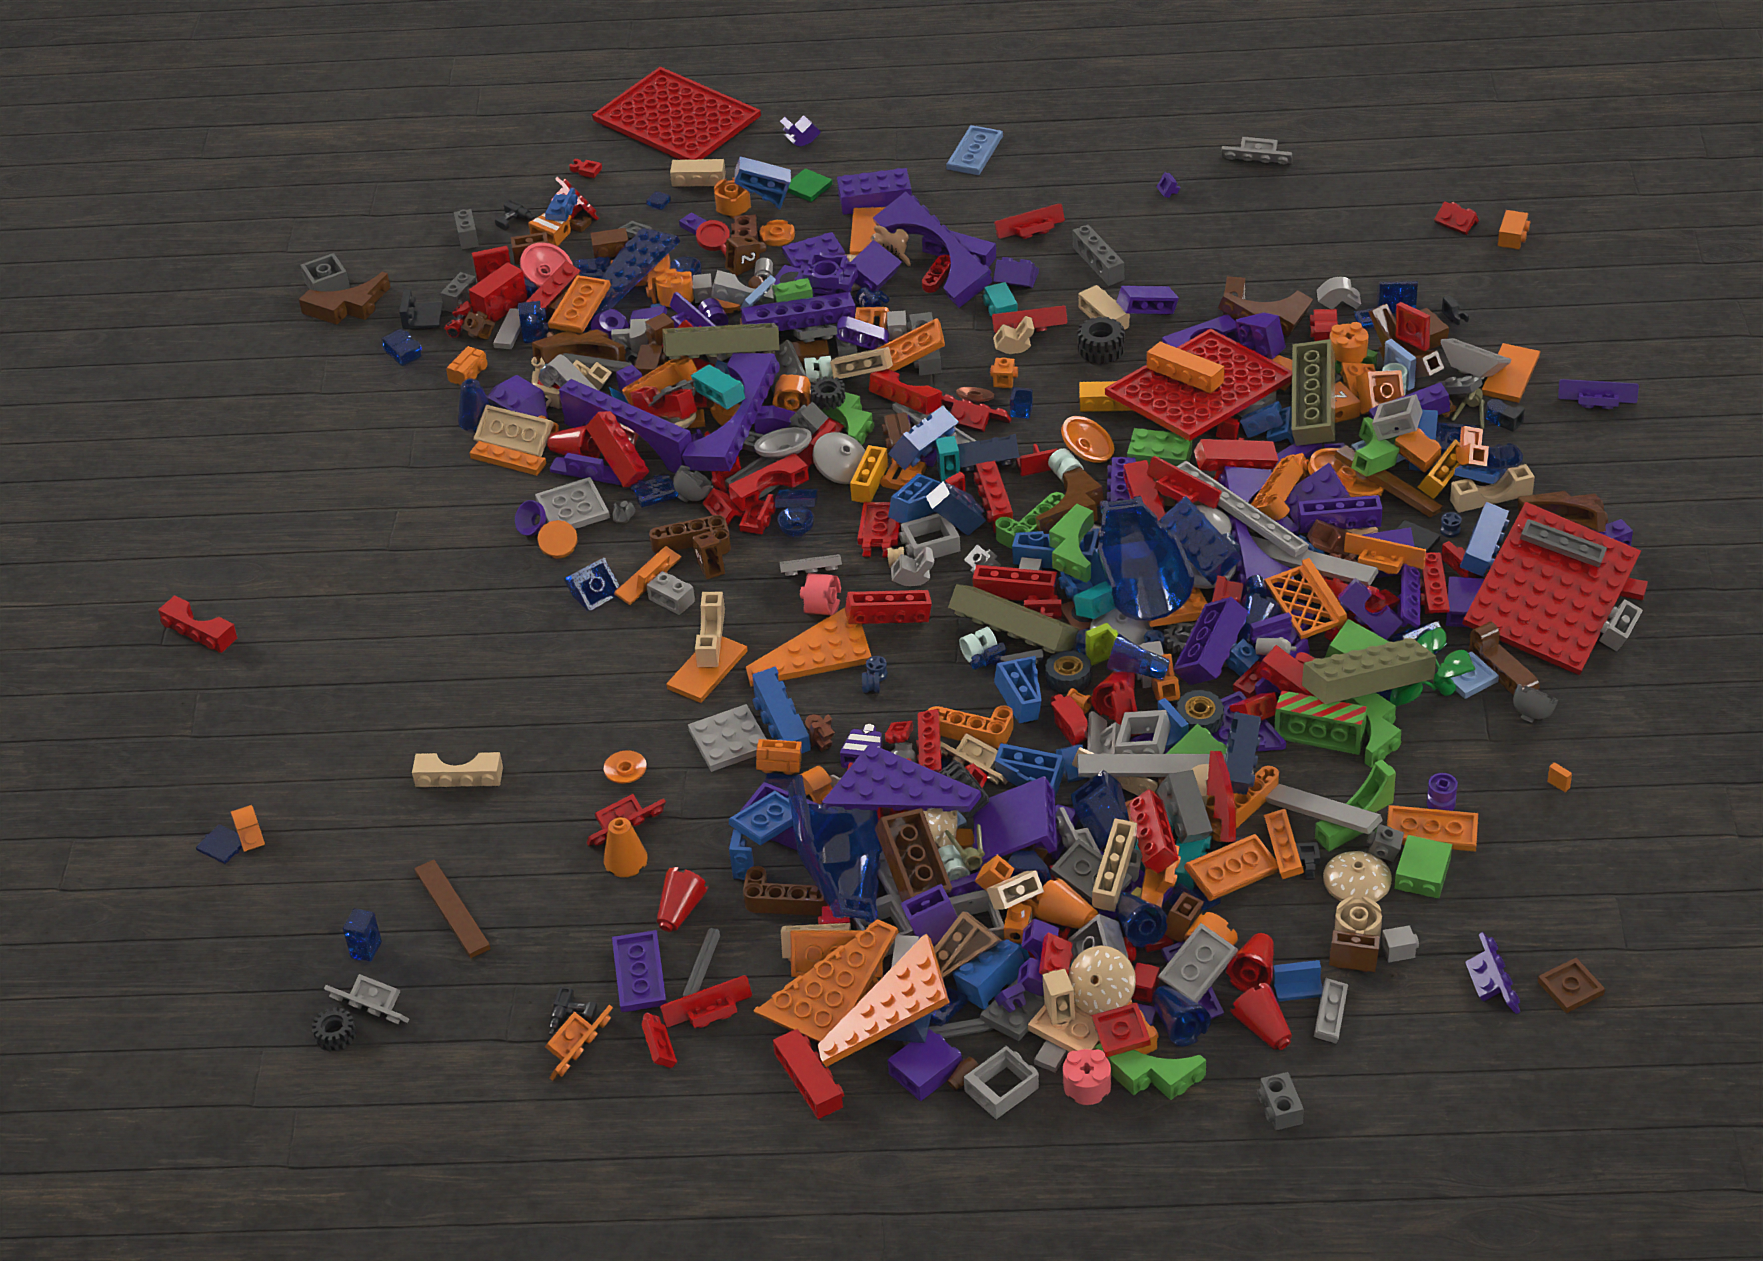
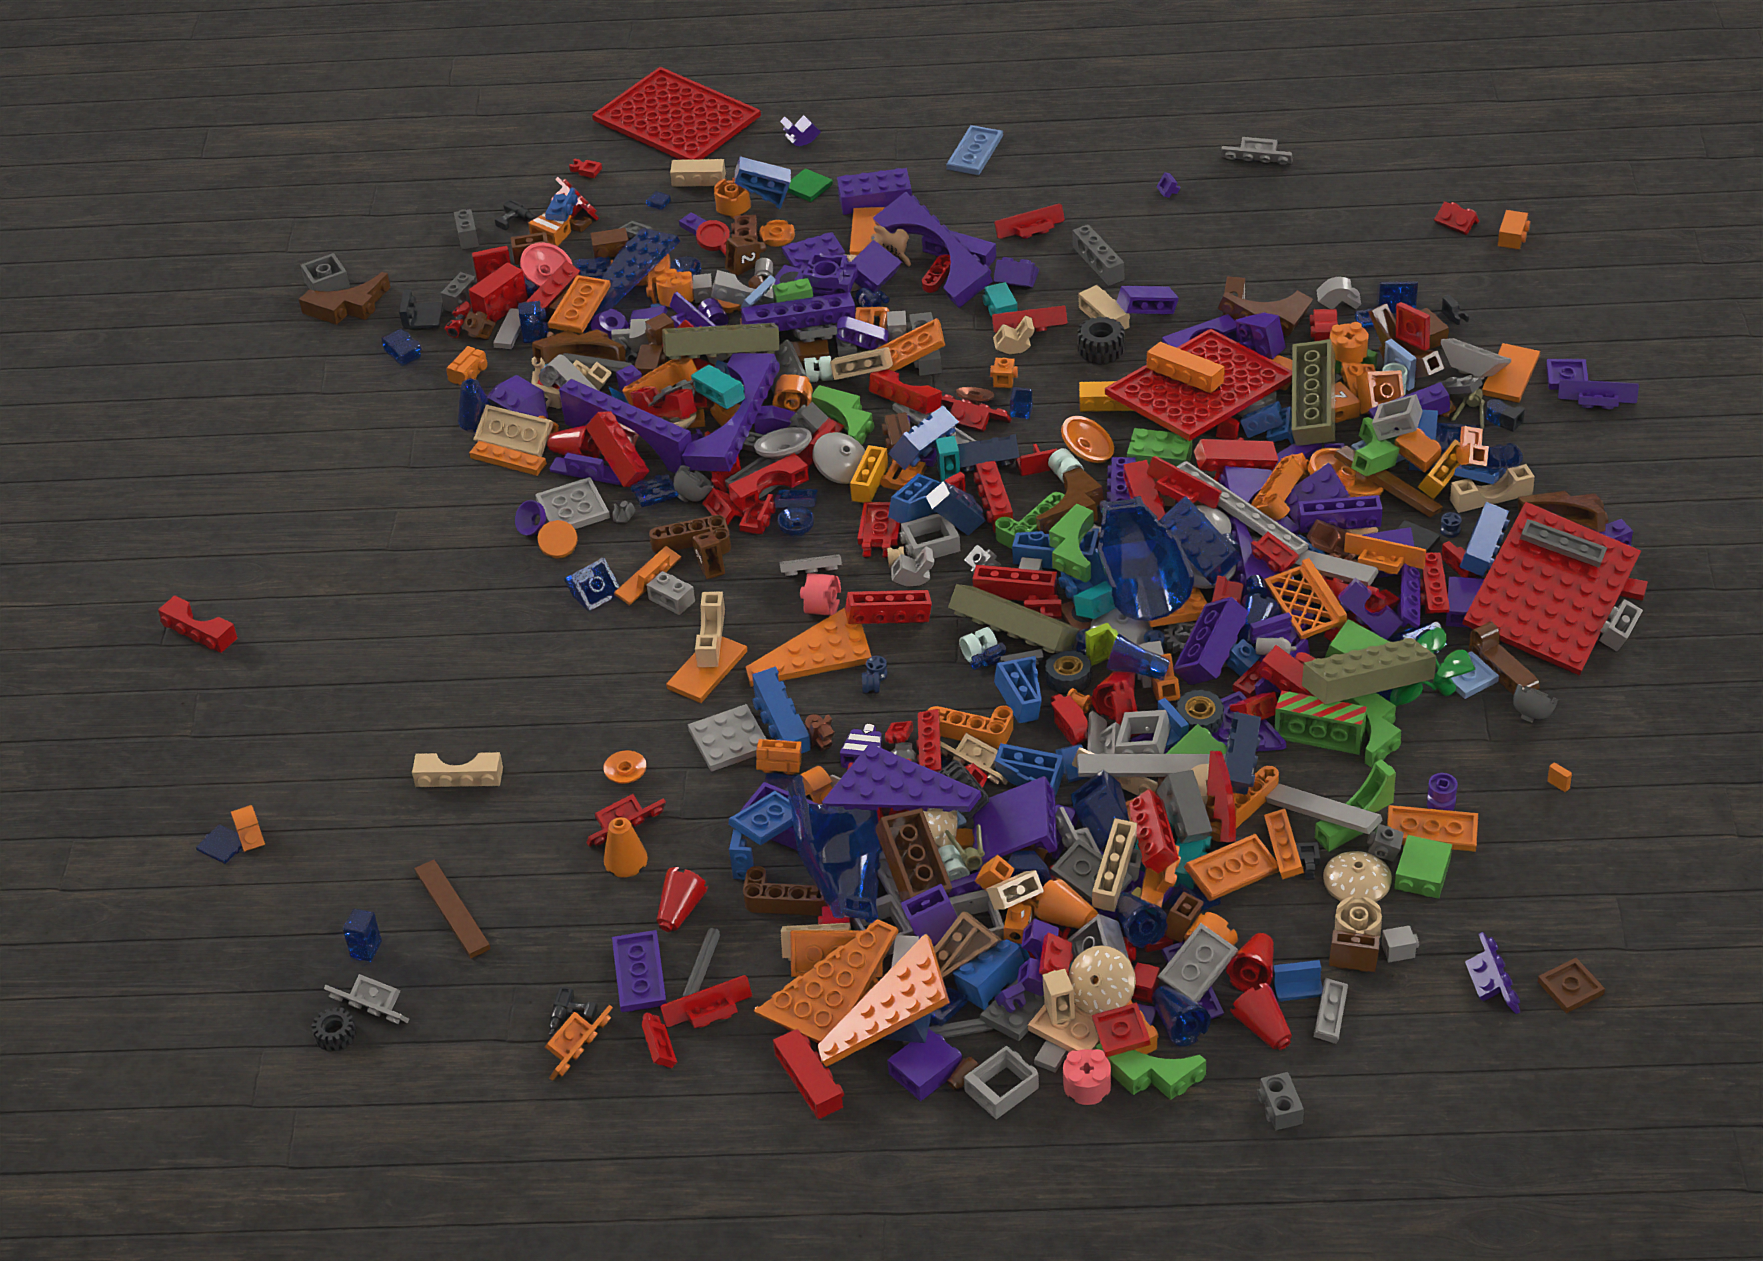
black tyre [810,376,846,410] -> none
none -> red bracket [1251,531,1299,573]
none -> dark purple tile [1546,359,1588,390]

